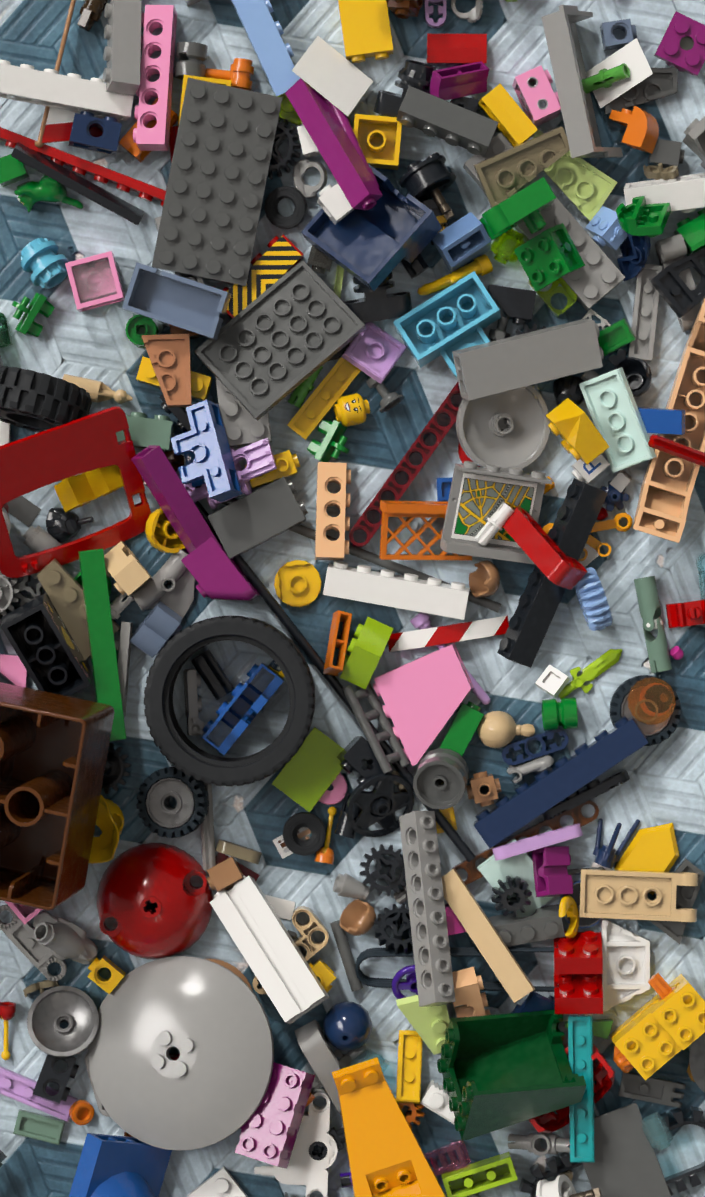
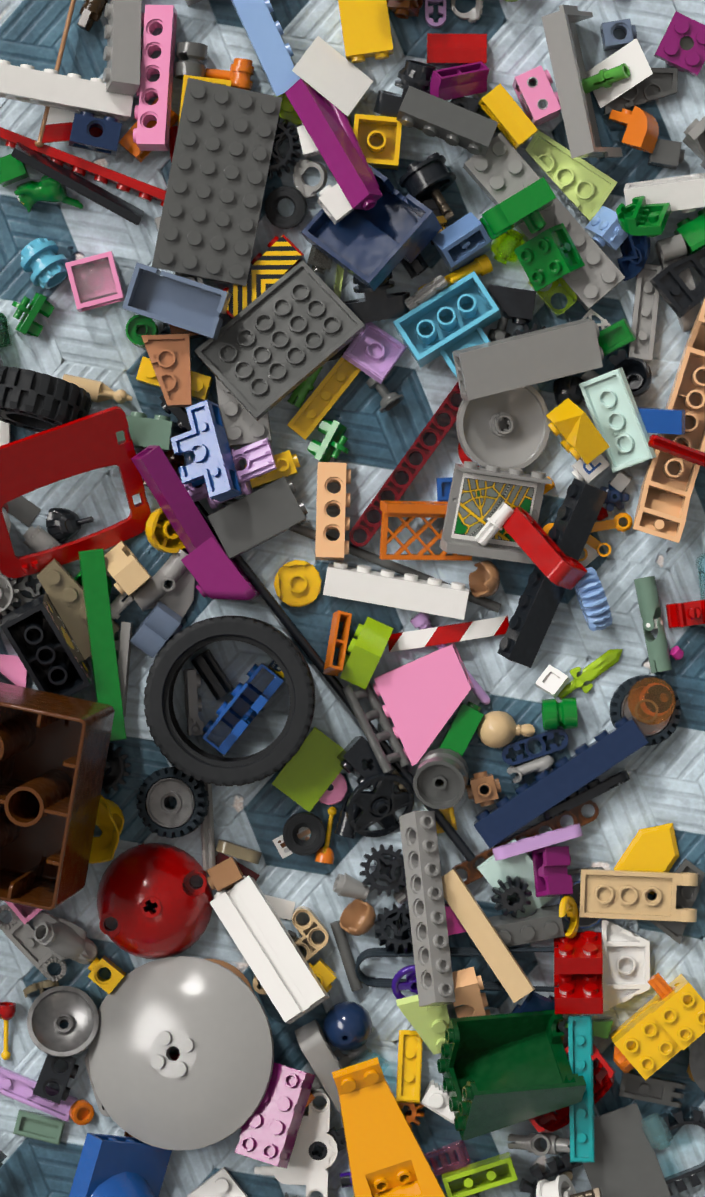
yellow brick [54,465,124,512] -> none
yellow head [334,393,370,427] -> none
dark tan wing [473,126,570,208] -> none
dark blue plant [593,818,640,868] -> none
dark tan piece [643,163,680,180] -> none
none -> light grey axle [405,275,448,310]

